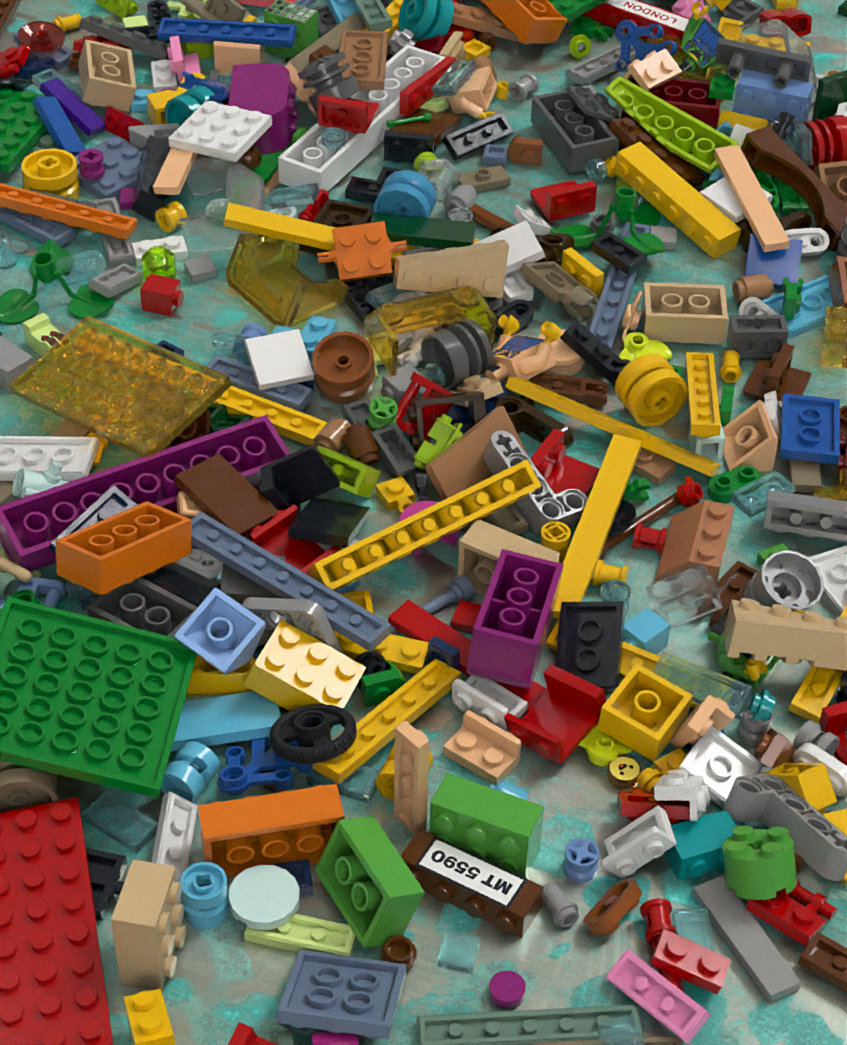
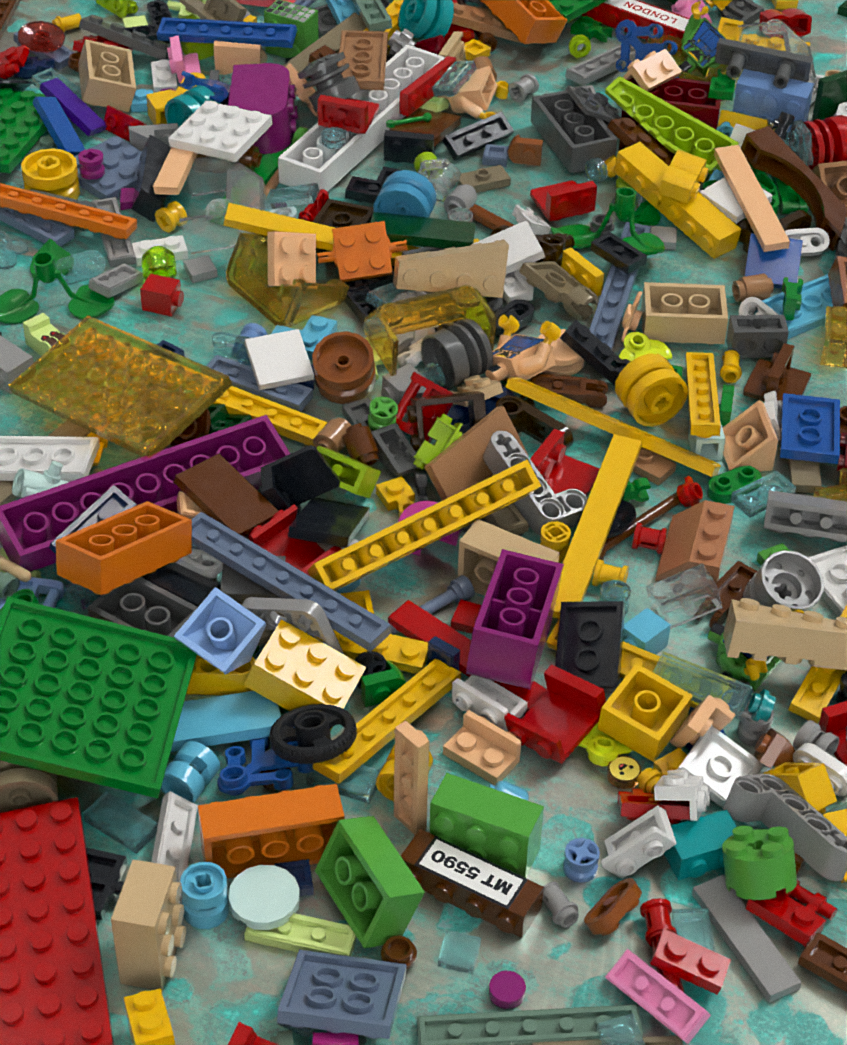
none -> light nougat plate [268,231,316,288]
none -> yellow brick [659,149,709,204]

